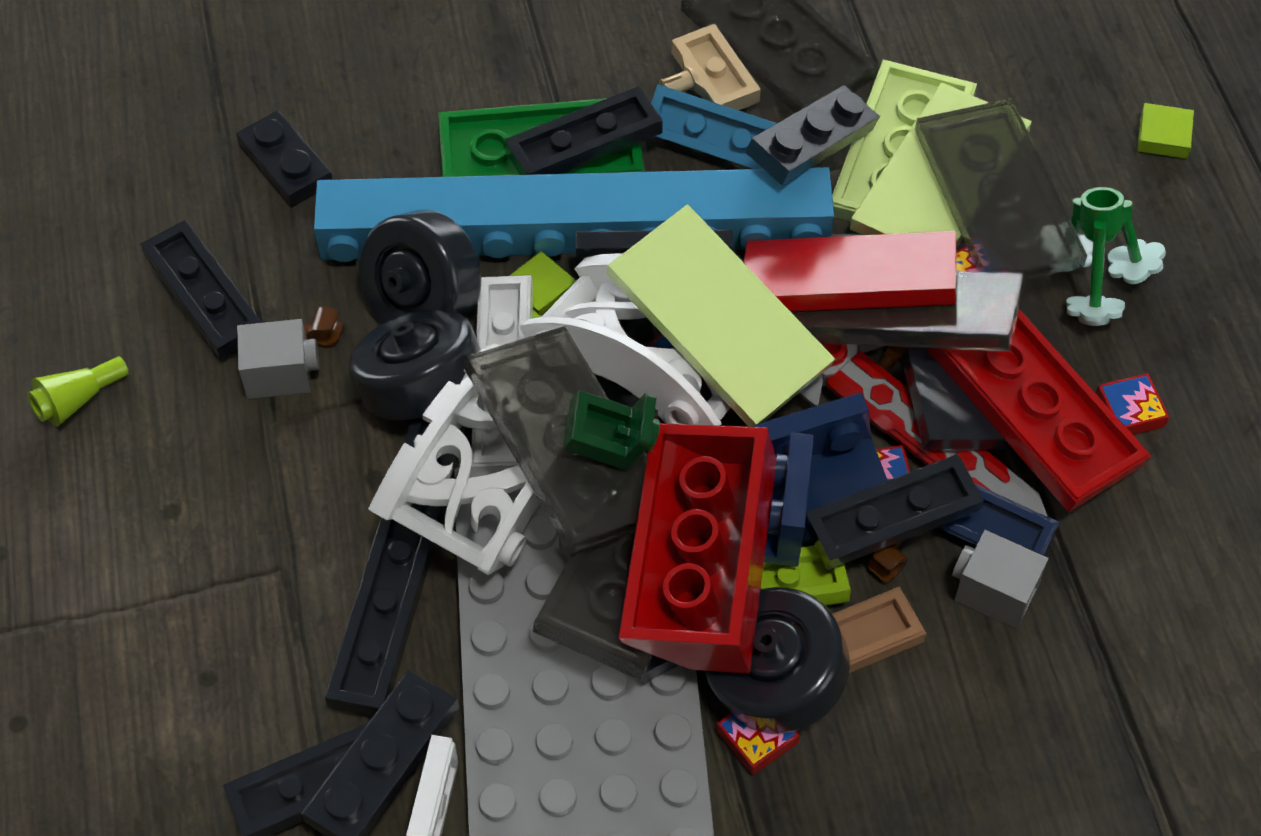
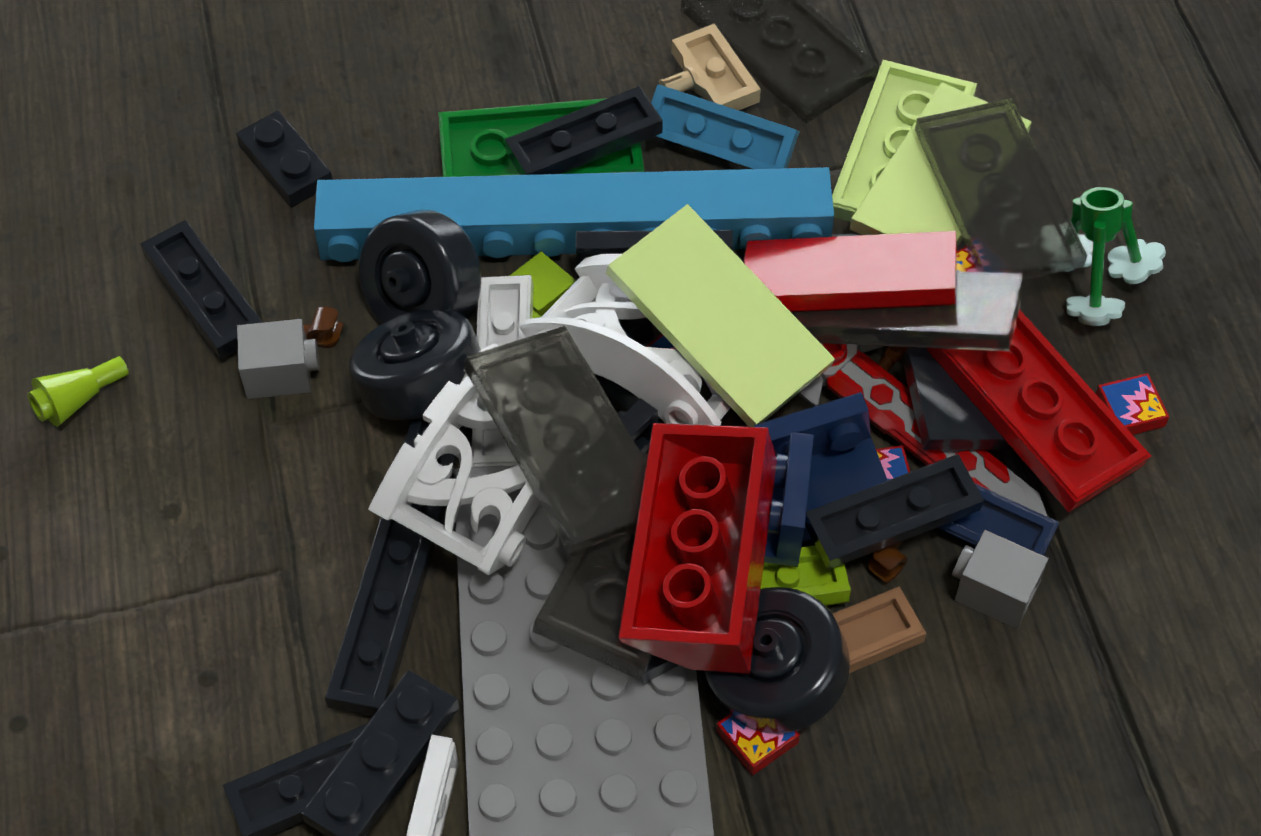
dark green bracket [563,390,660,470] -> none
plate [745,85,880,185] -> none
lime tile [1137,103,1194,159] -> none

